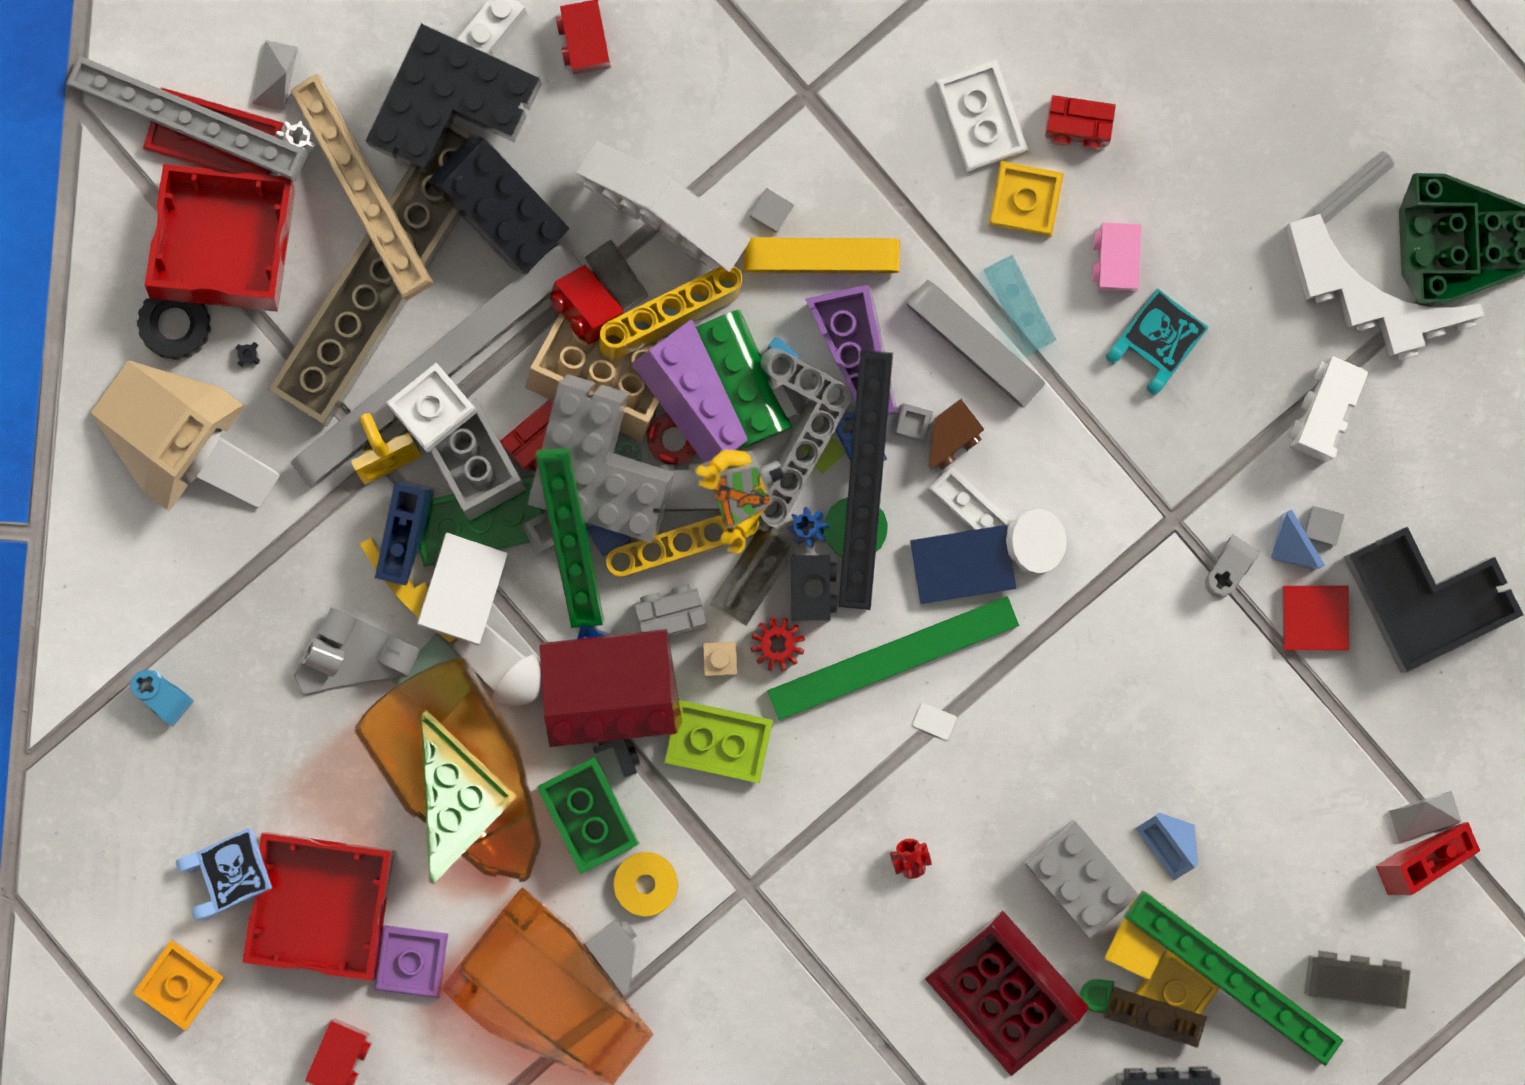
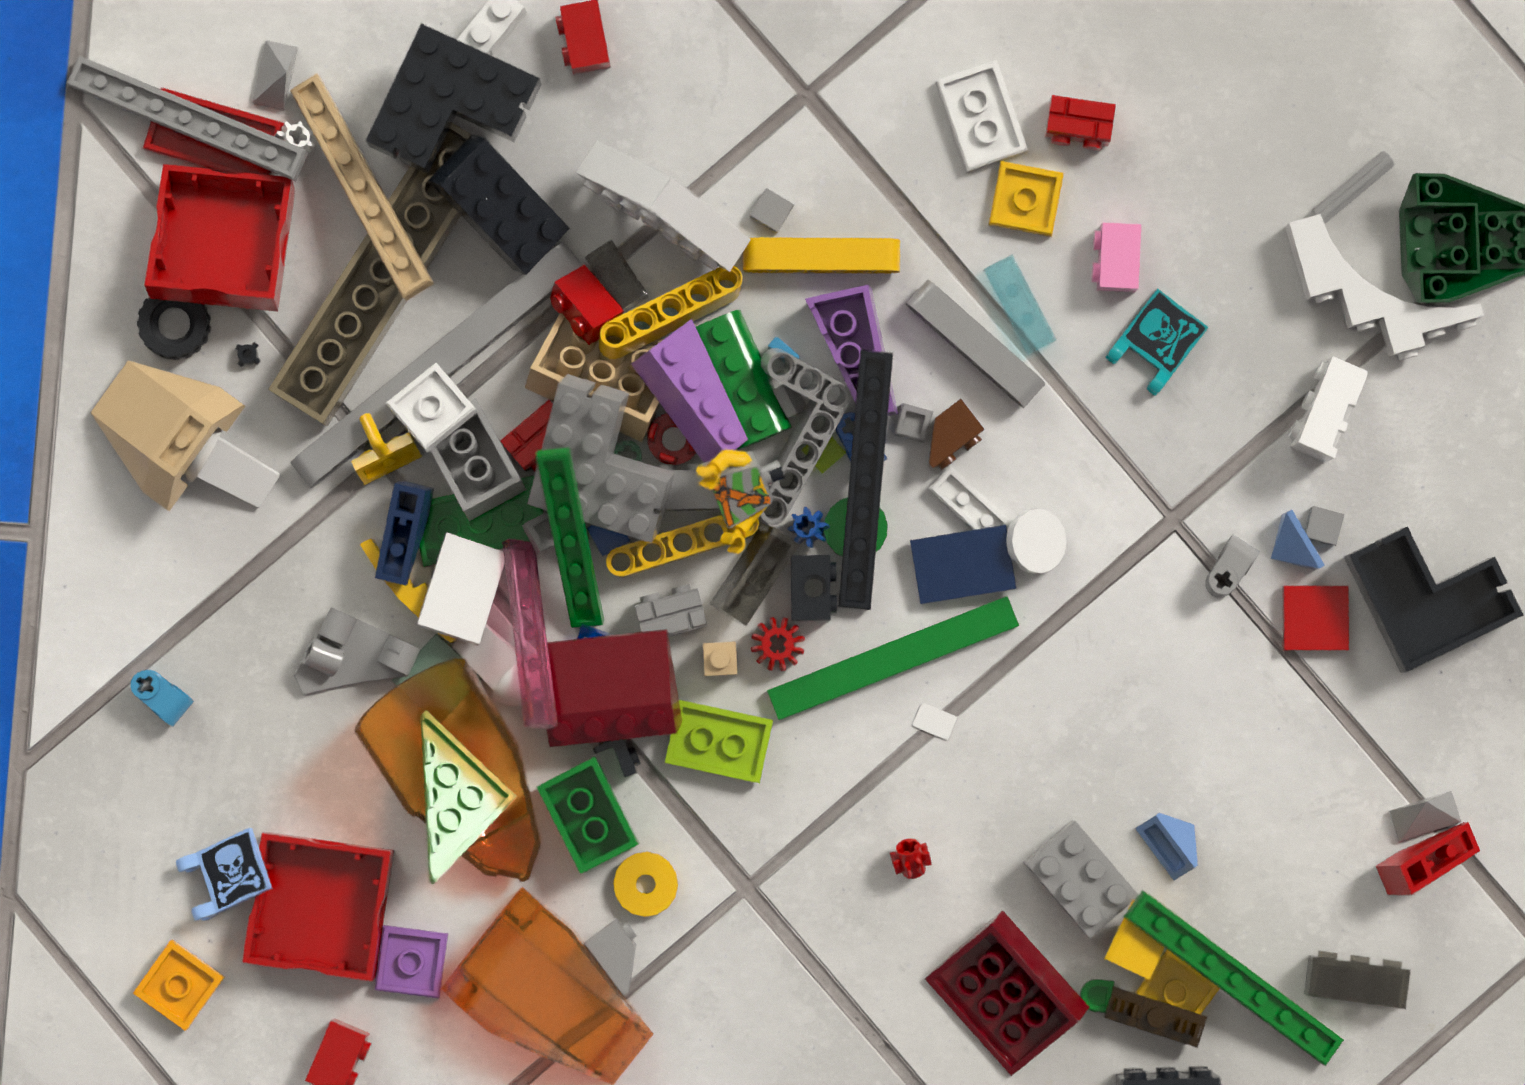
none -> clear pink tile [502,539,557,730]

